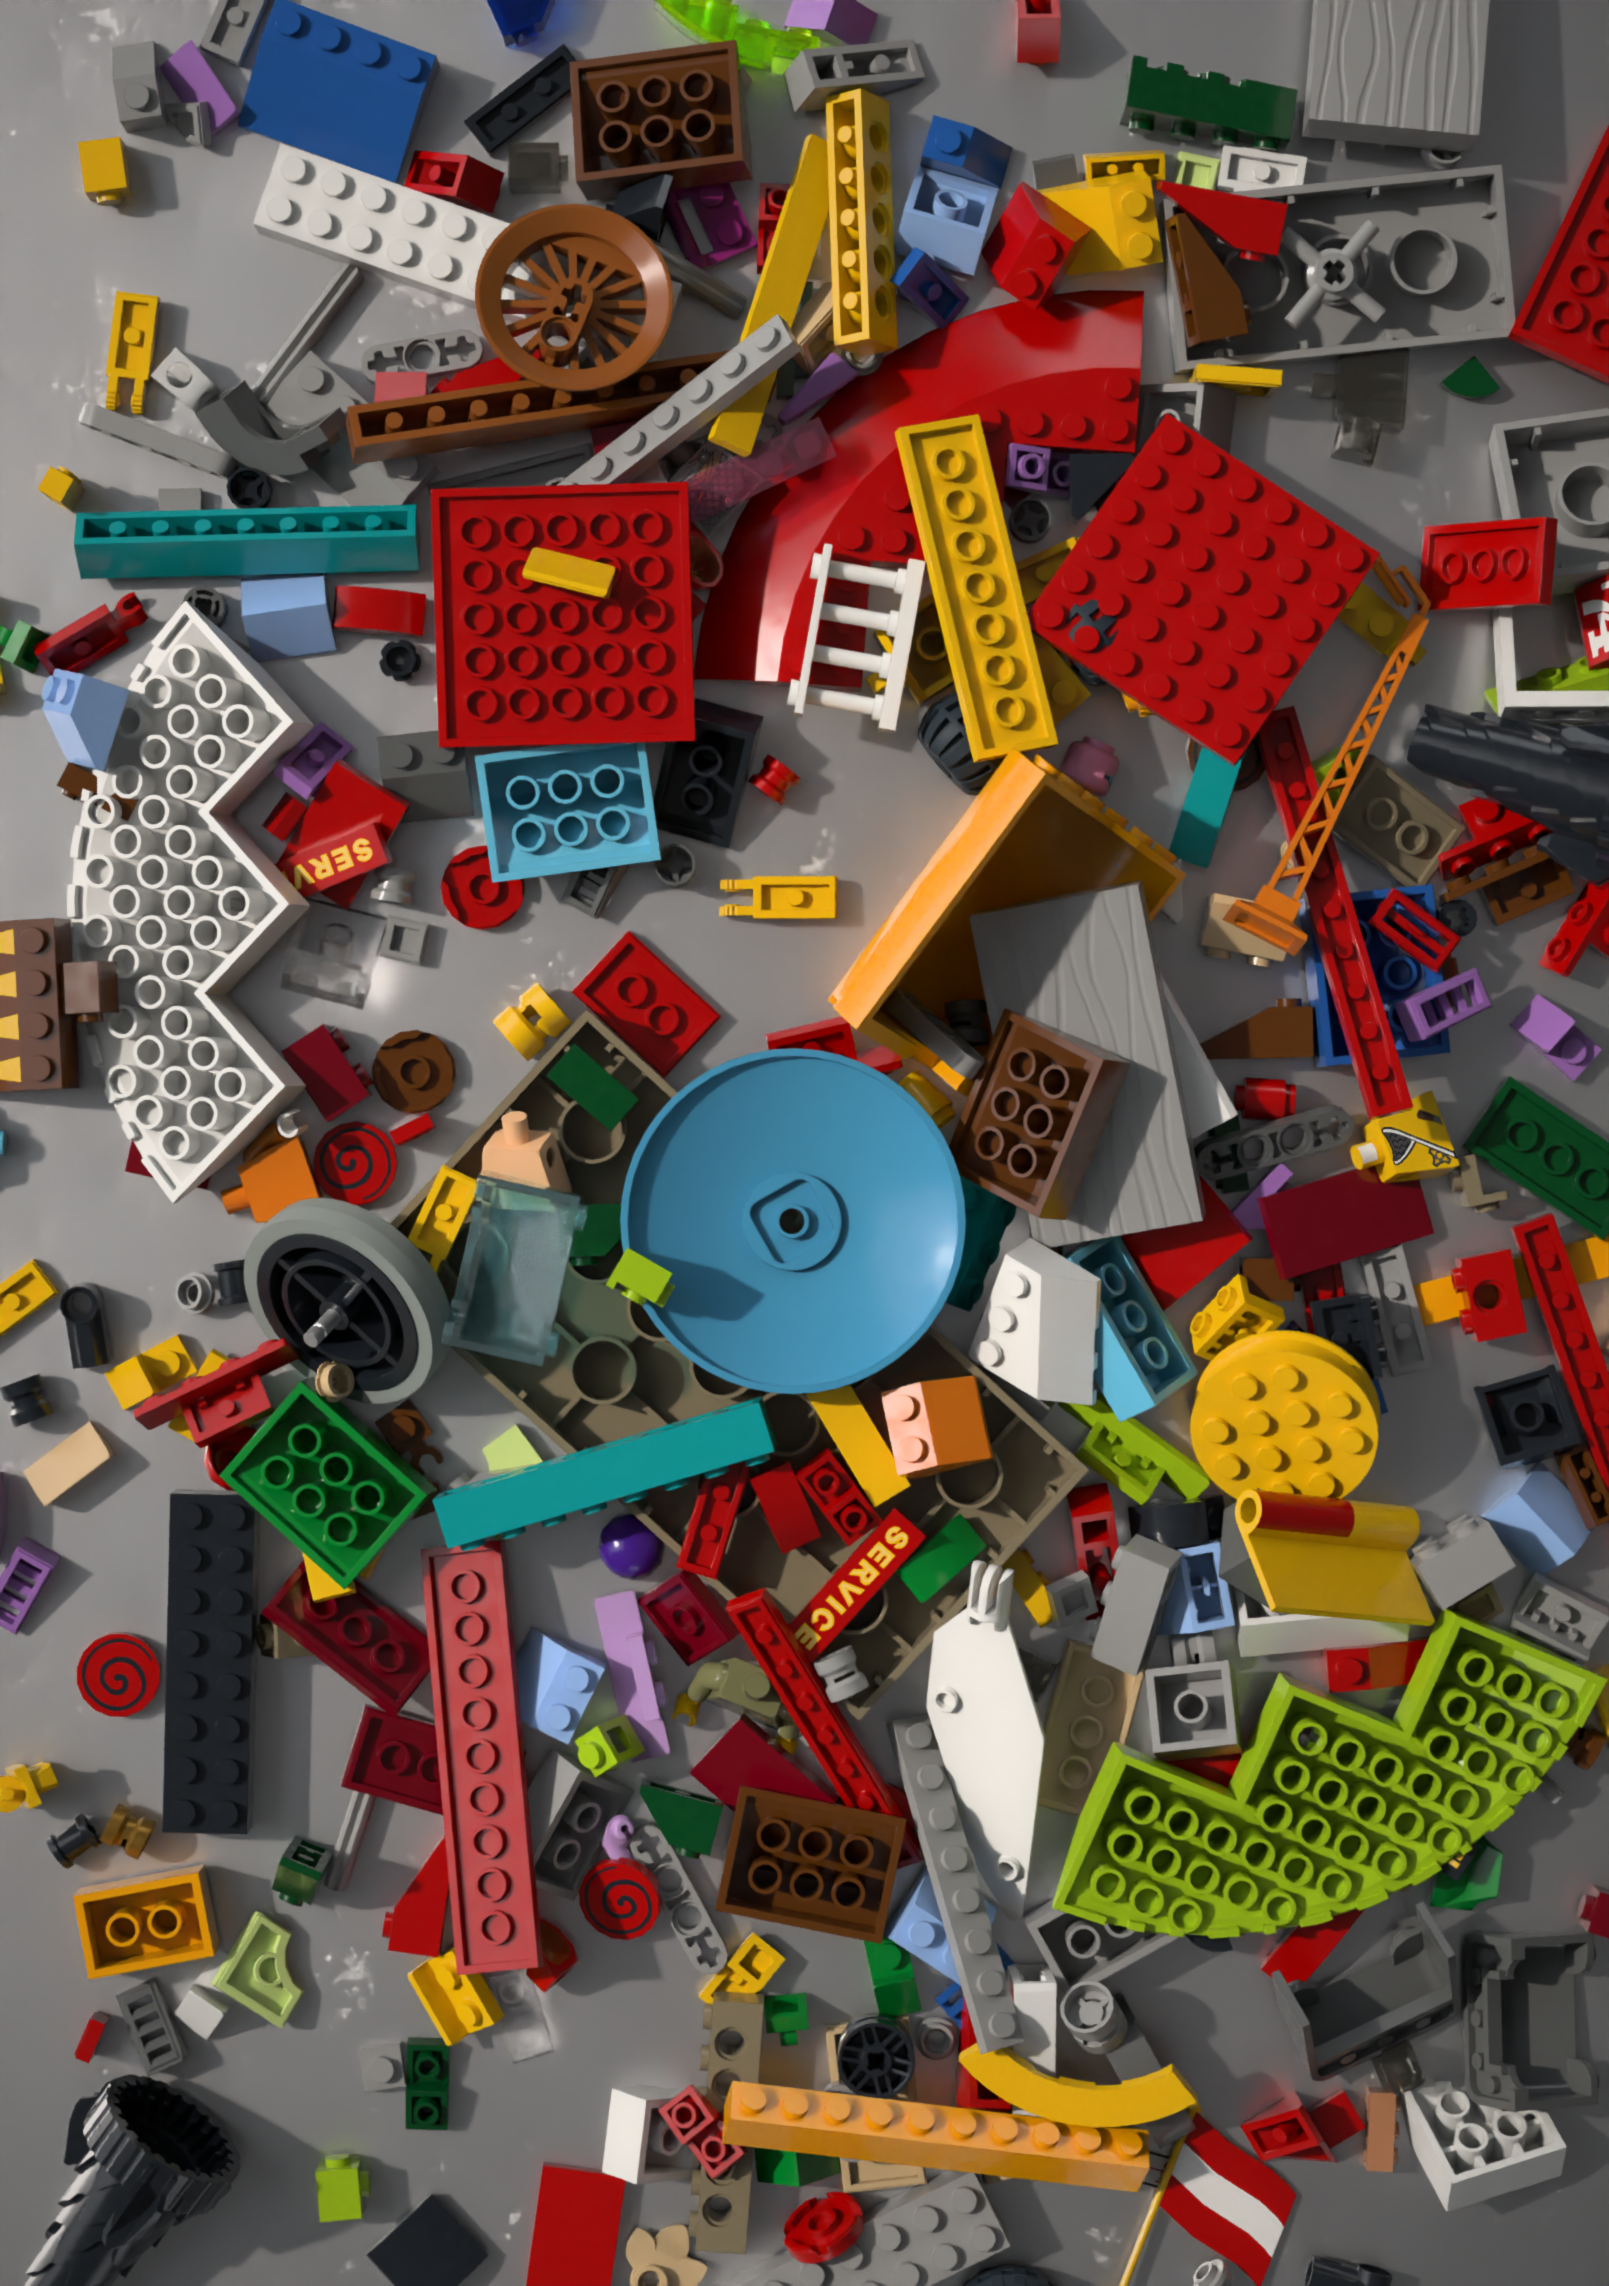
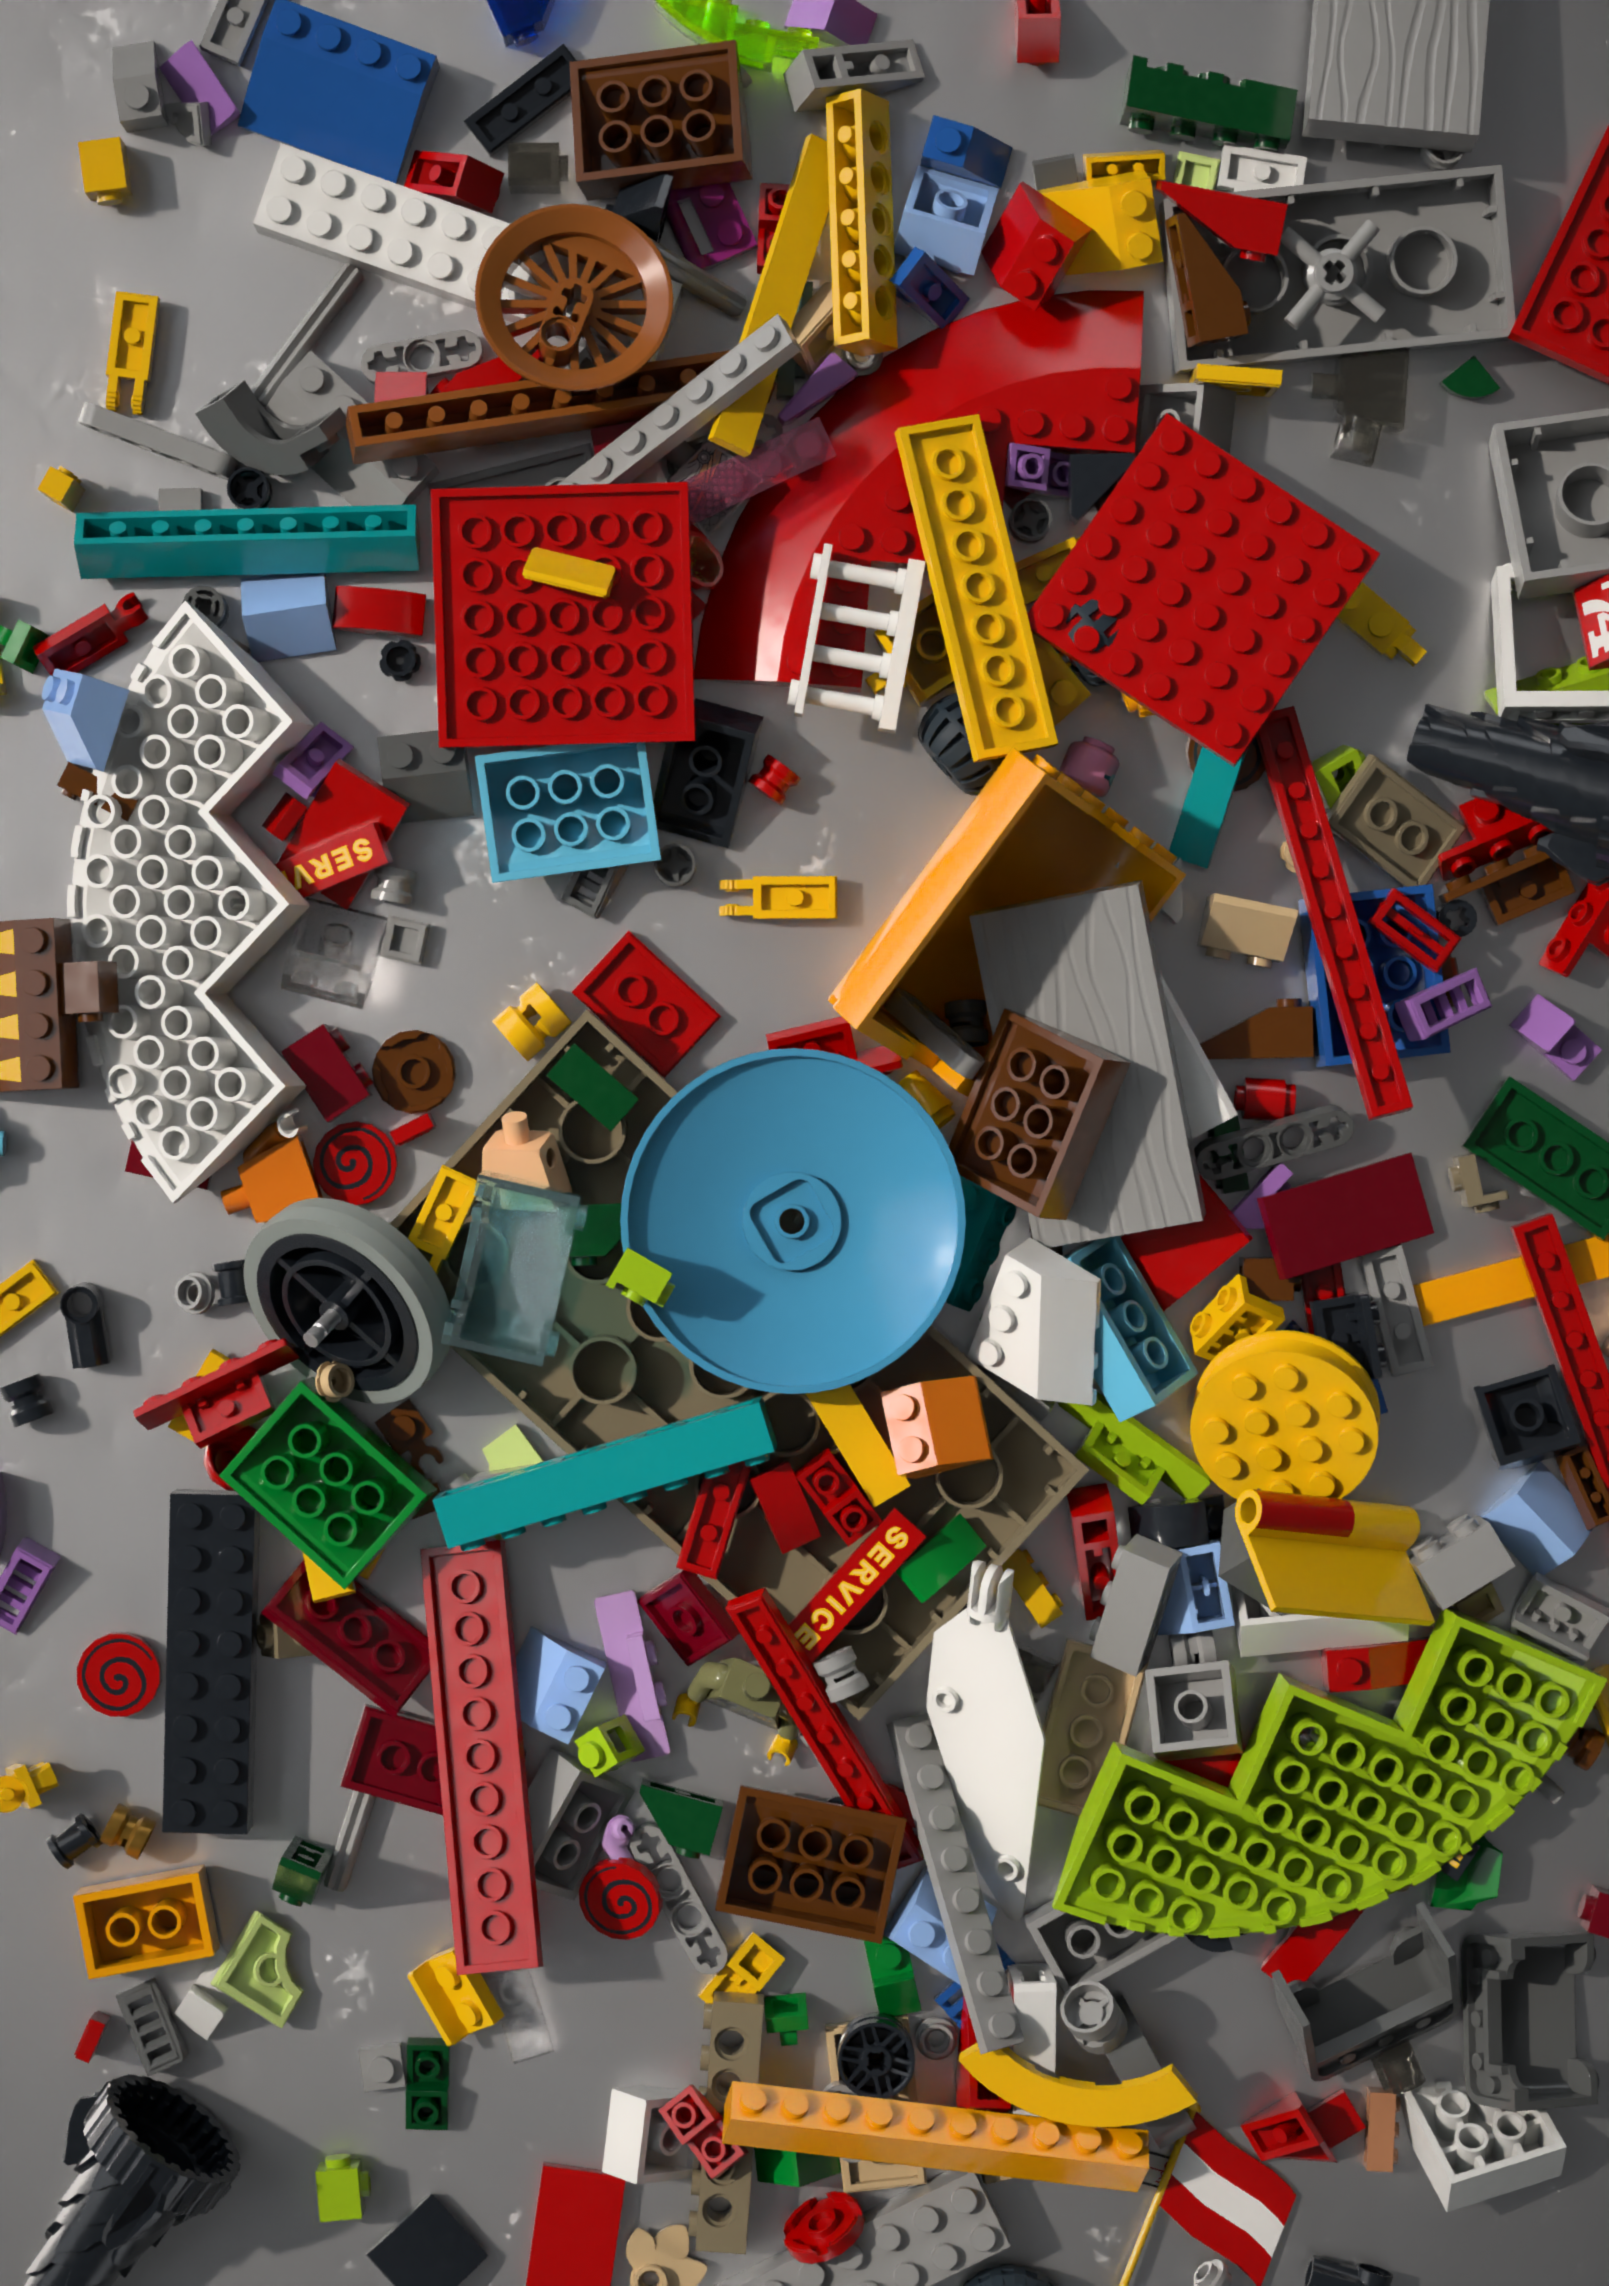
tan slope [23,1421,116,1507] -> none
yellow slope [104,1334,199,1410] -> none
white leg [150,347,220,413] -> none
red slope [382,1834,450,1958] -> none
red tile [441,845,526,930] -> none
rock [526,1918,579,1993] -> none
dark purple hair [598,1513,665,1580] -> none
dark red tile [689,1713,839,1812] -> none
light grey plate [1045,1570,1098,1628] -> none
orange piece [1222,548,1431,956] -> none
yellow torso [1350,1090,1460,1183] -> none
red plate [1418,517,1558,613] -> none
red brick [1450,1248,1528,1342] -> none

